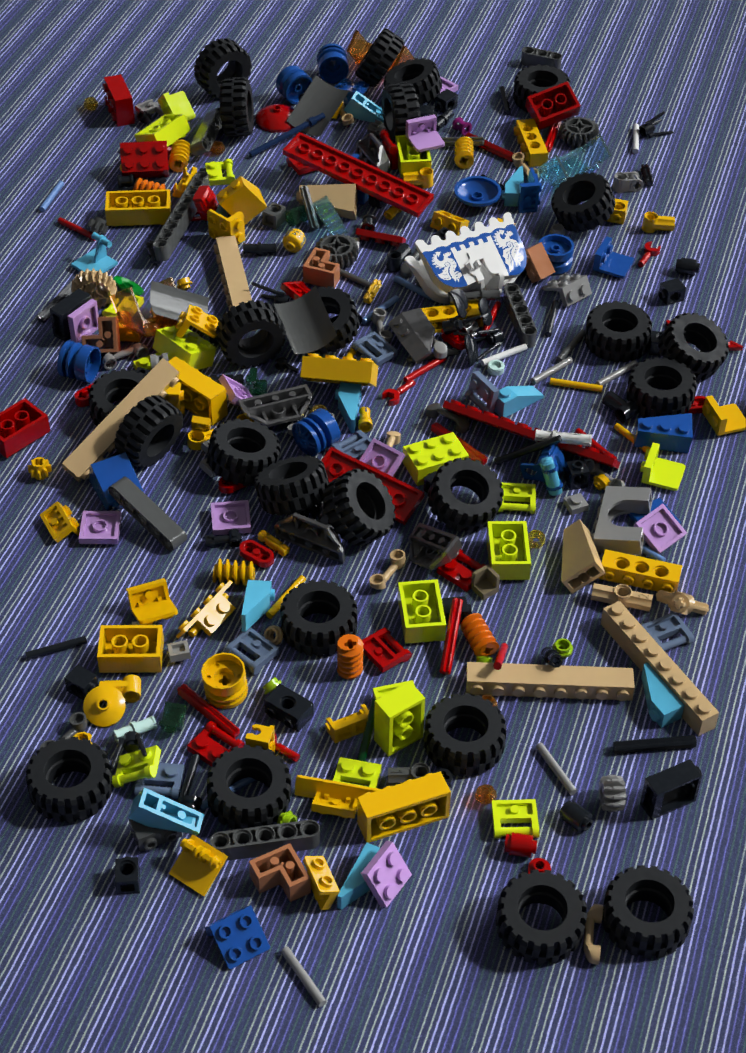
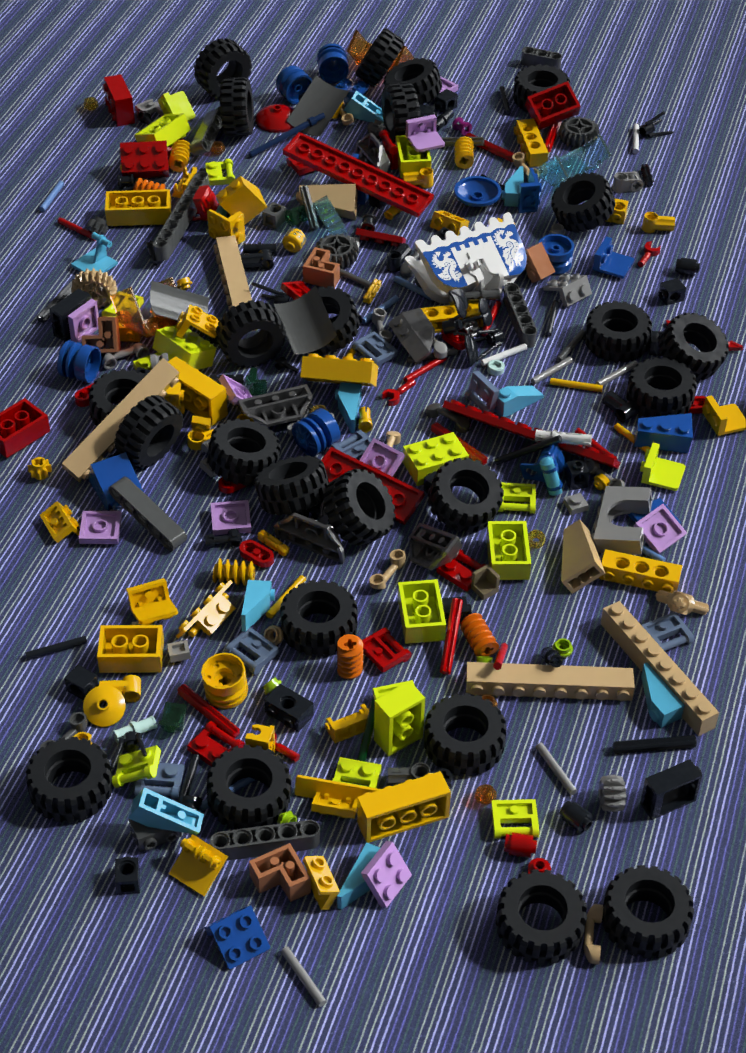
green dish [113,276,144,295] -> none
tan piece [591,583,653,612] -> none
none -> black piece [240,249,274,271]

